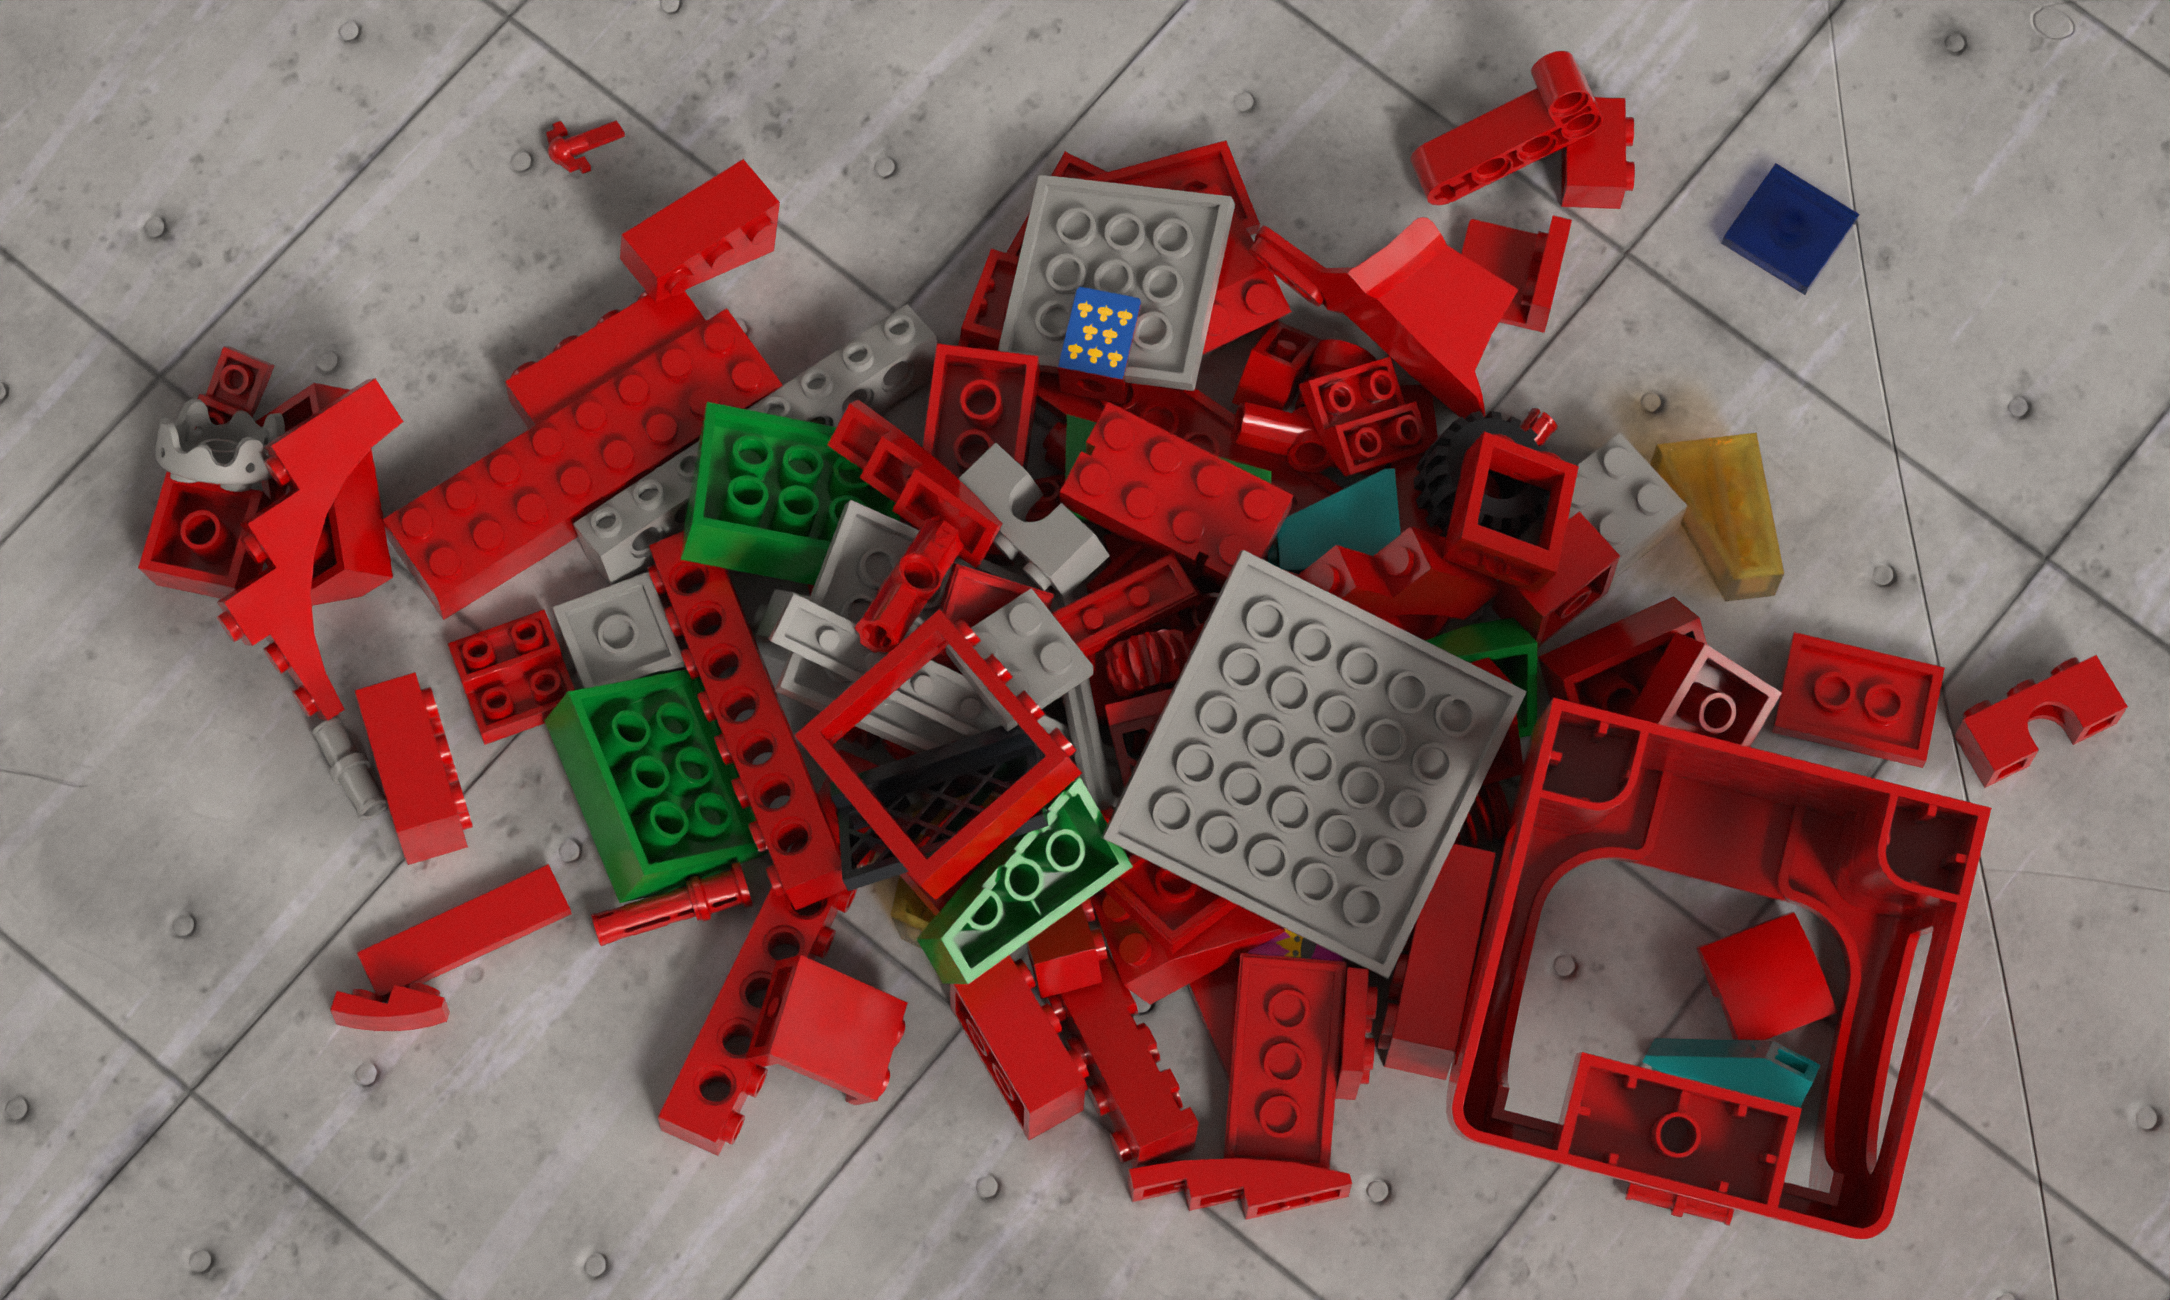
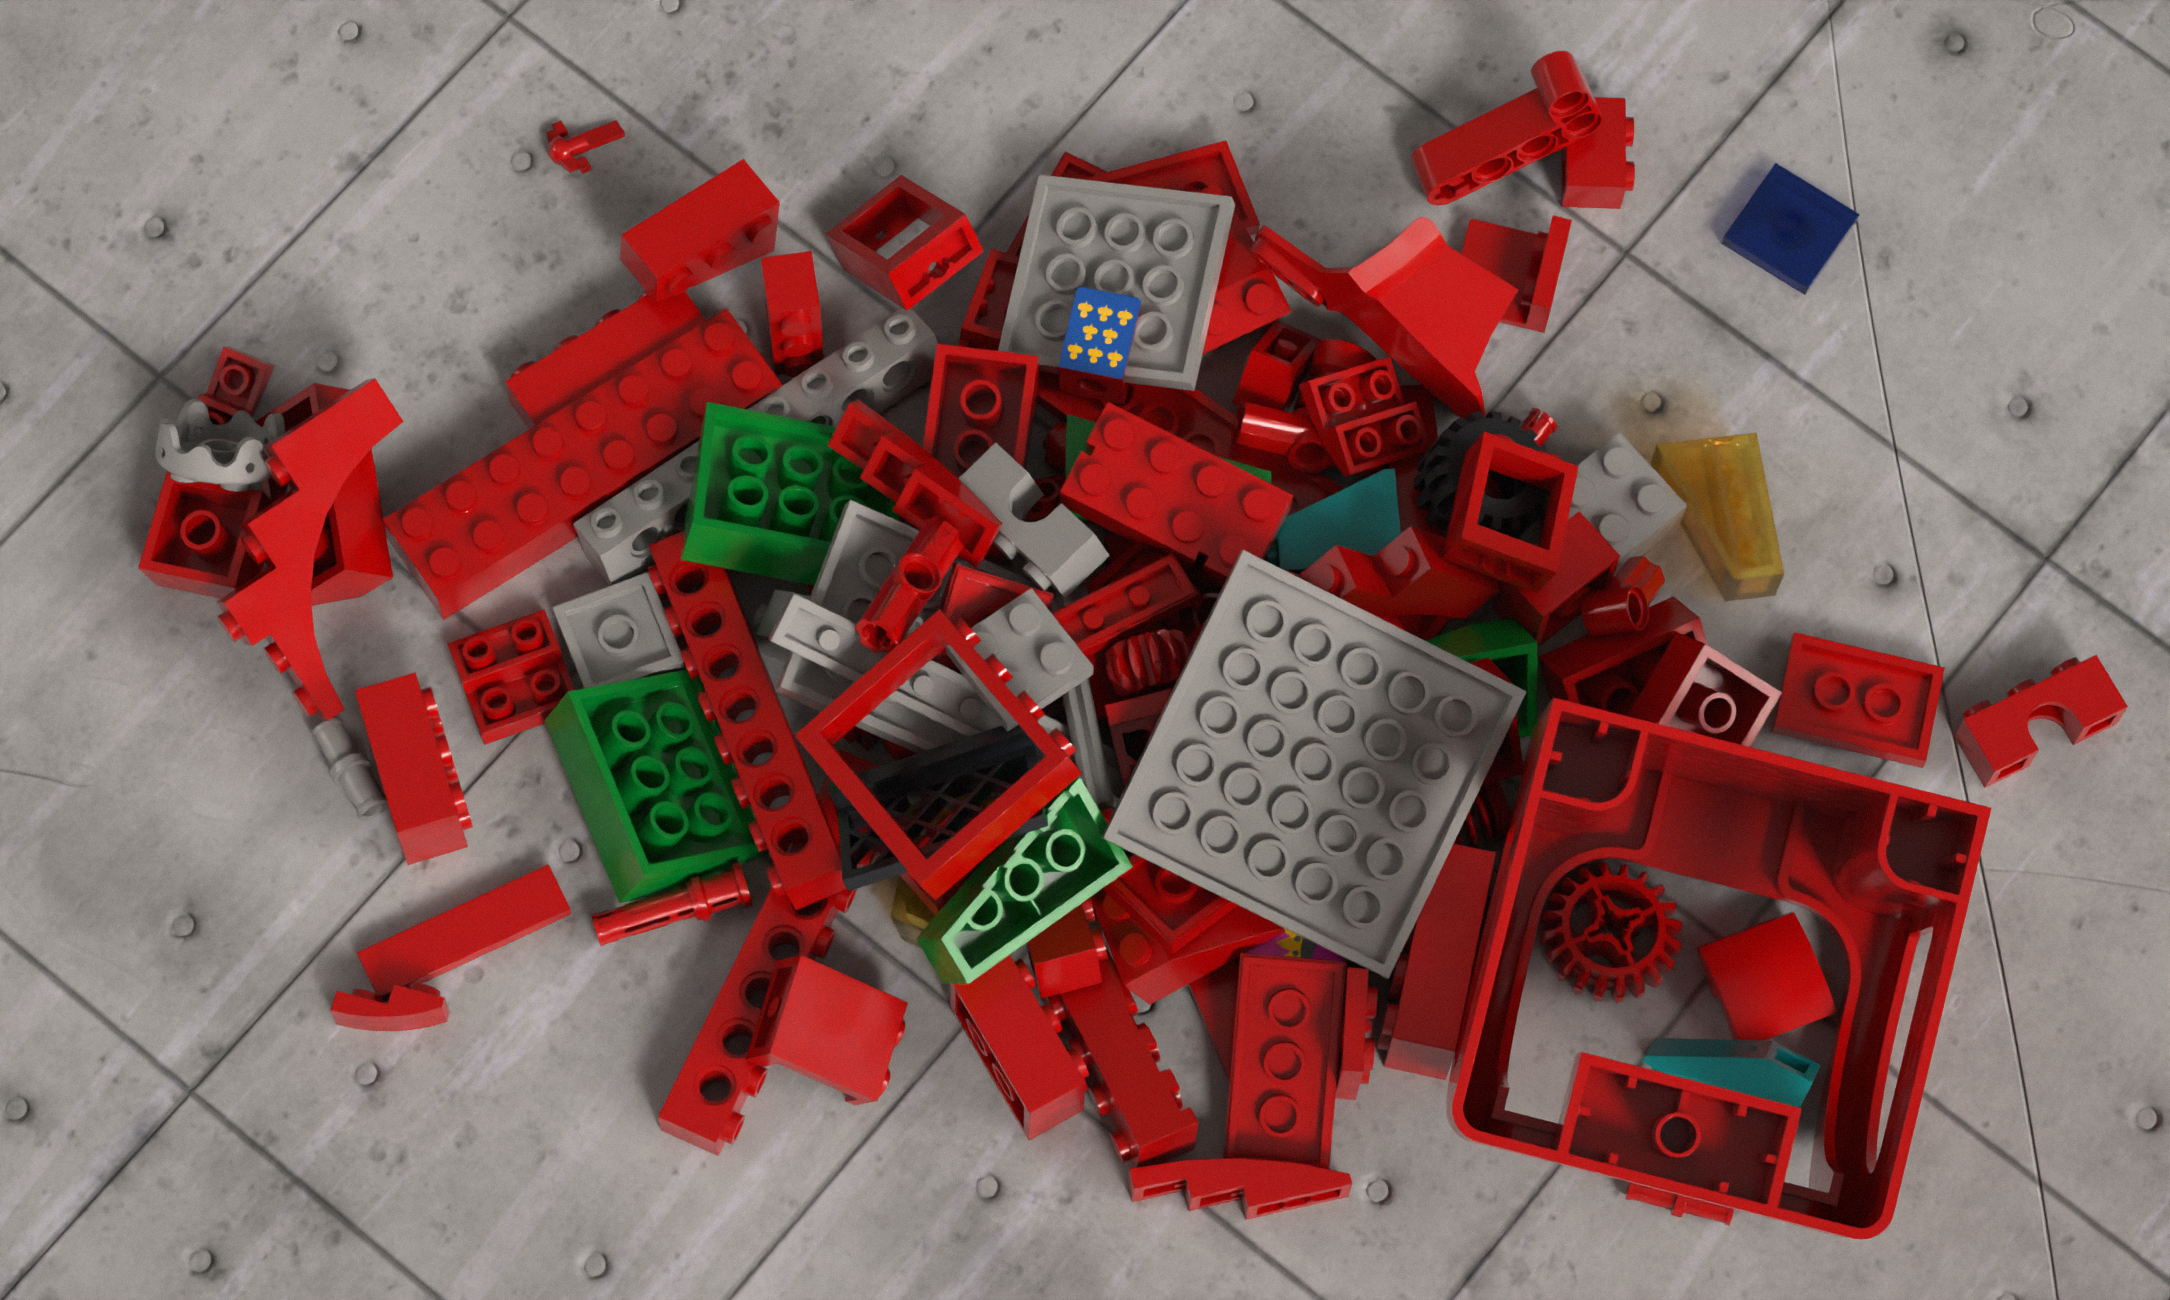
none -> red arch [761,251,824,377]
none -> red window [825,175,984,311]
none -> red gear [1540,862,1682,1003]
none -> red piece [1581,556,1665,637]

